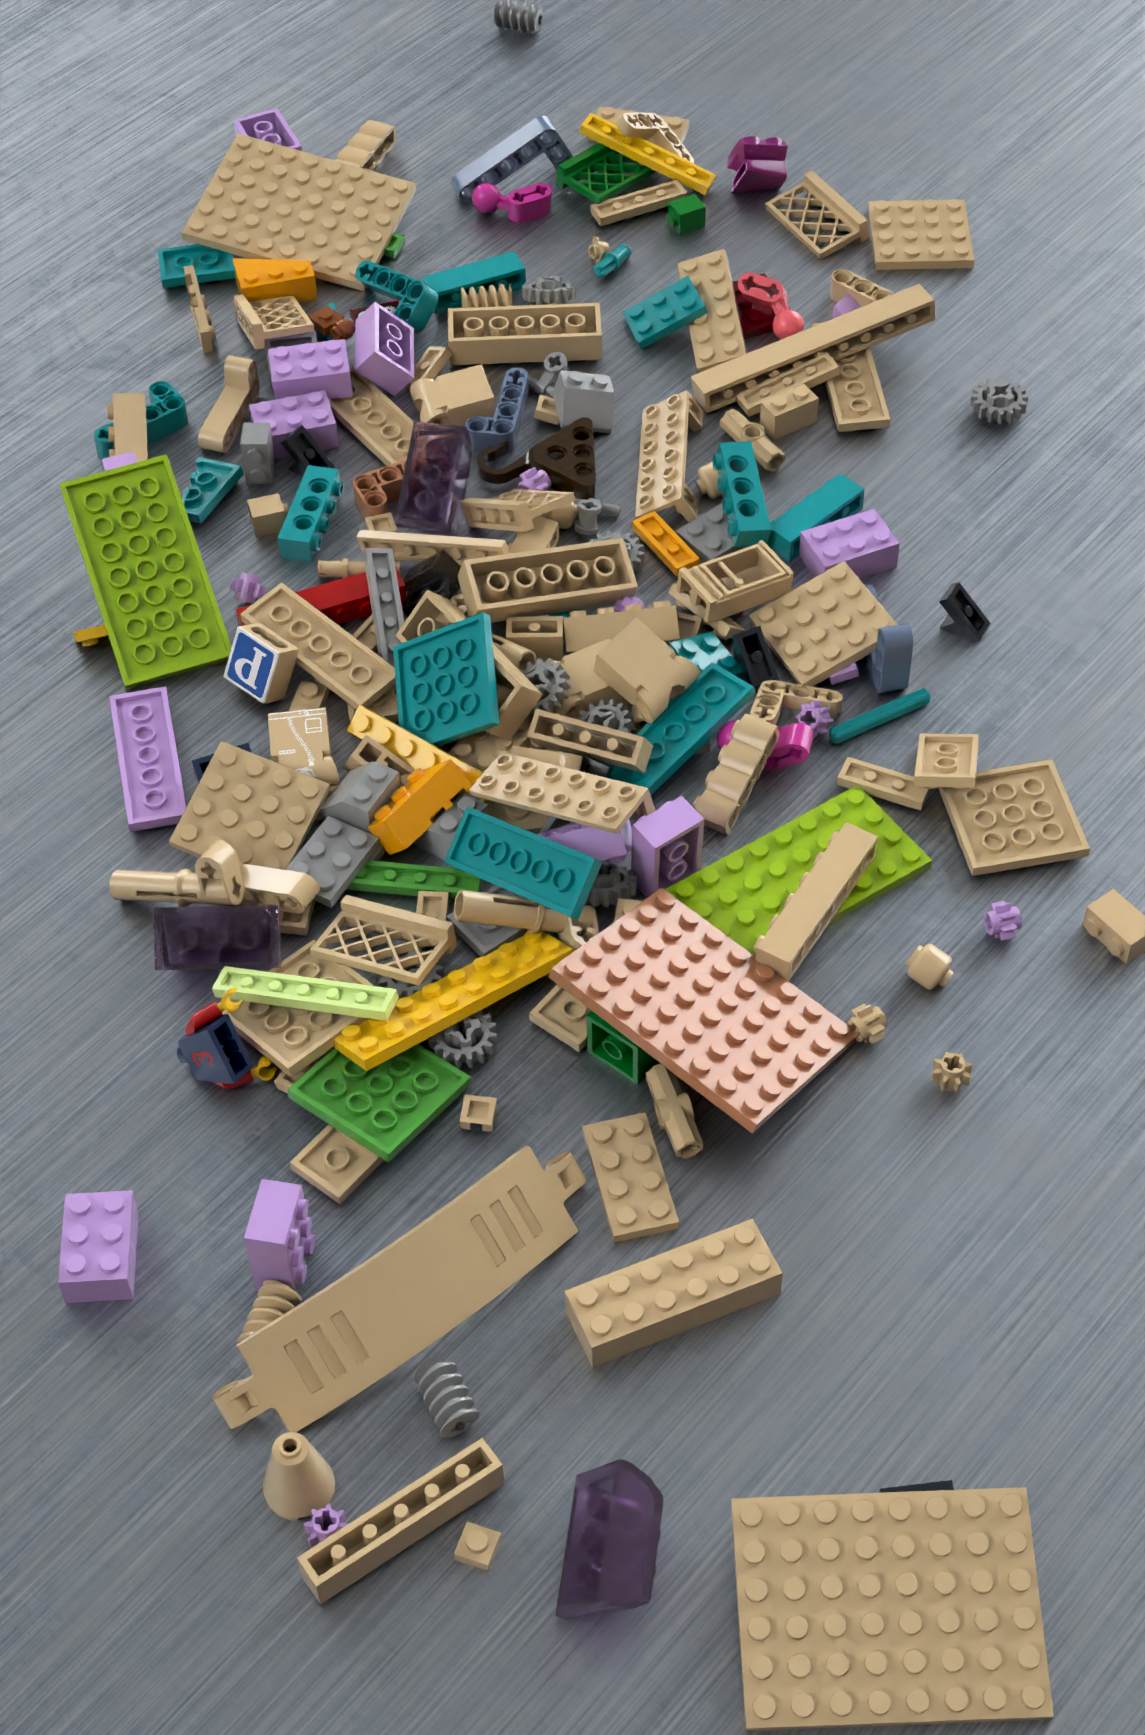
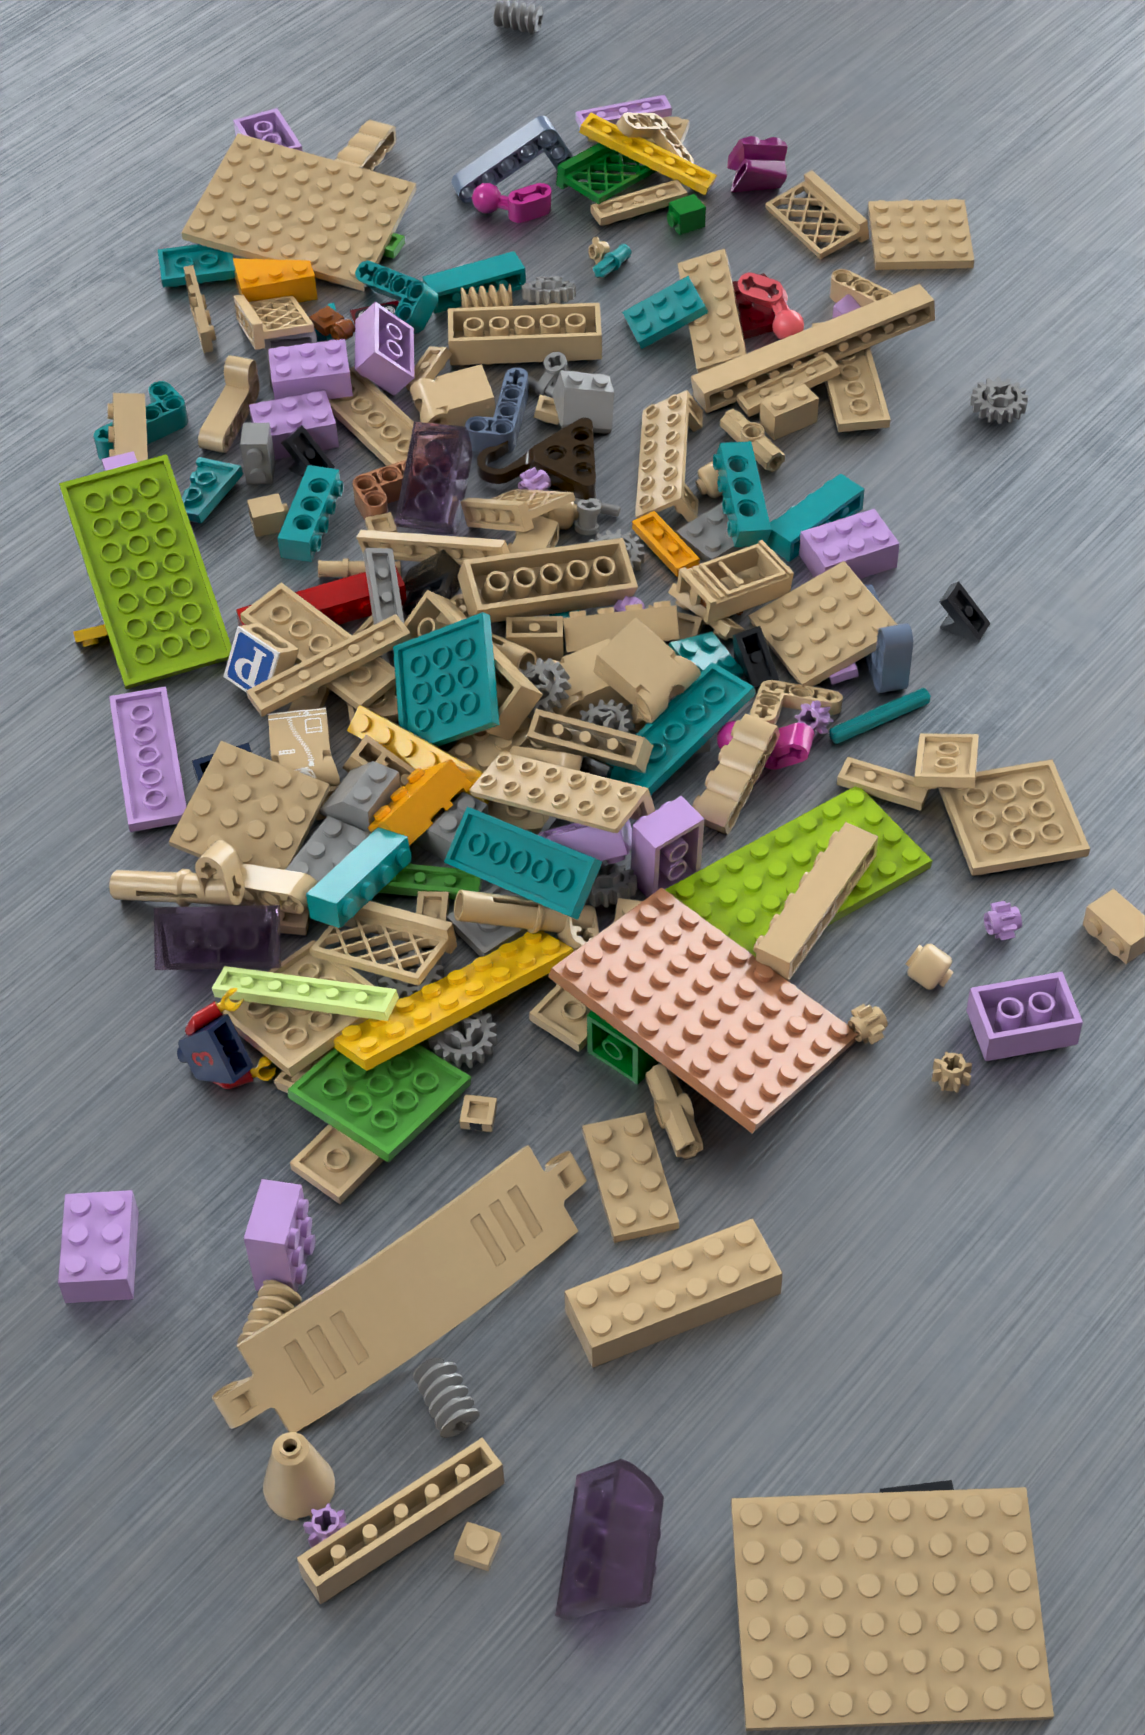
lavender gear [229,572,266,604] -> none
none -> tan plate [246,614,411,717]
none -> teal brick [306,827,411,928]
none -> lavender plate [575,95,672,128]
none -> lavender brick [966,972,1083,1061]

